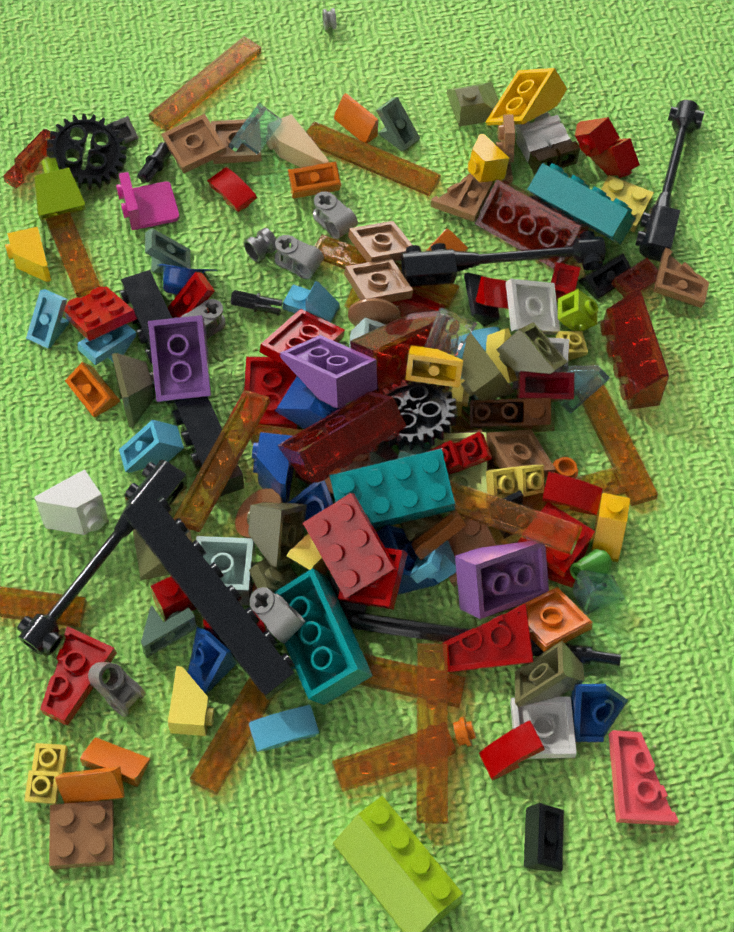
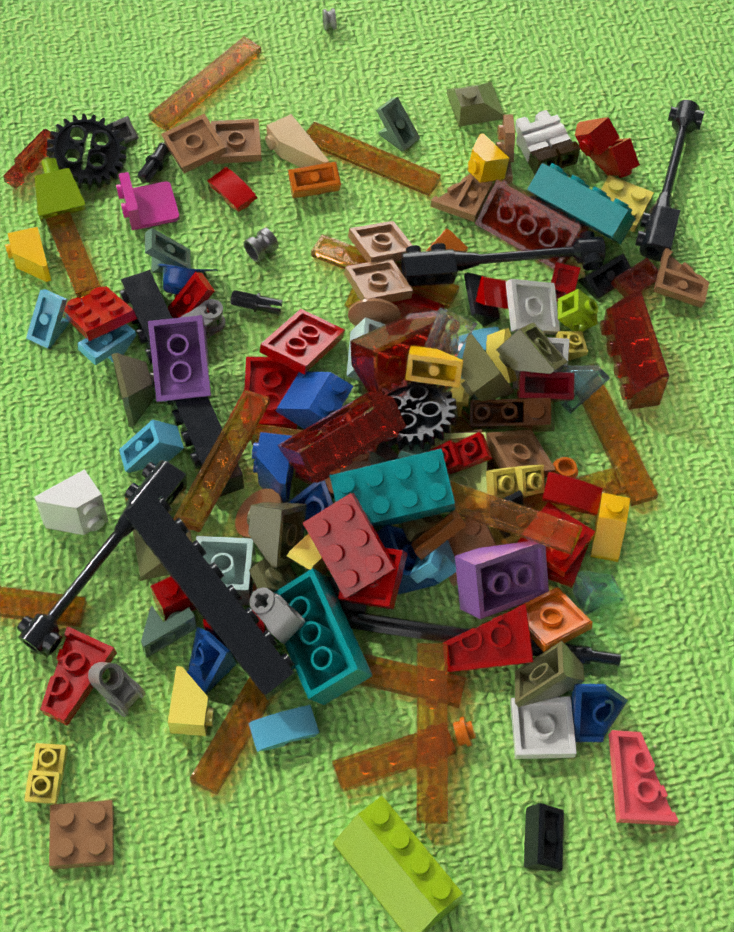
orange slope [55,766,125,804] -> none
orange slope [65,362,120,417] -> none
orange slope [80,737,150,787] -> none
clear light blue panel [228,103,282,154] -> none
light grey piece [275,235,324,279] -> none
medium lavender slope [280,335,377,408] -> none
medium azure slope [283,281,340,323] -> none
light grey piece [313,191,358,239] -> none
orange slope [334,93,378,144] -> none
red slope [479,720,545,781] -> none
yellow slope [486,68,567,125] -> none
bright green cone [570,549,612,580] -> none

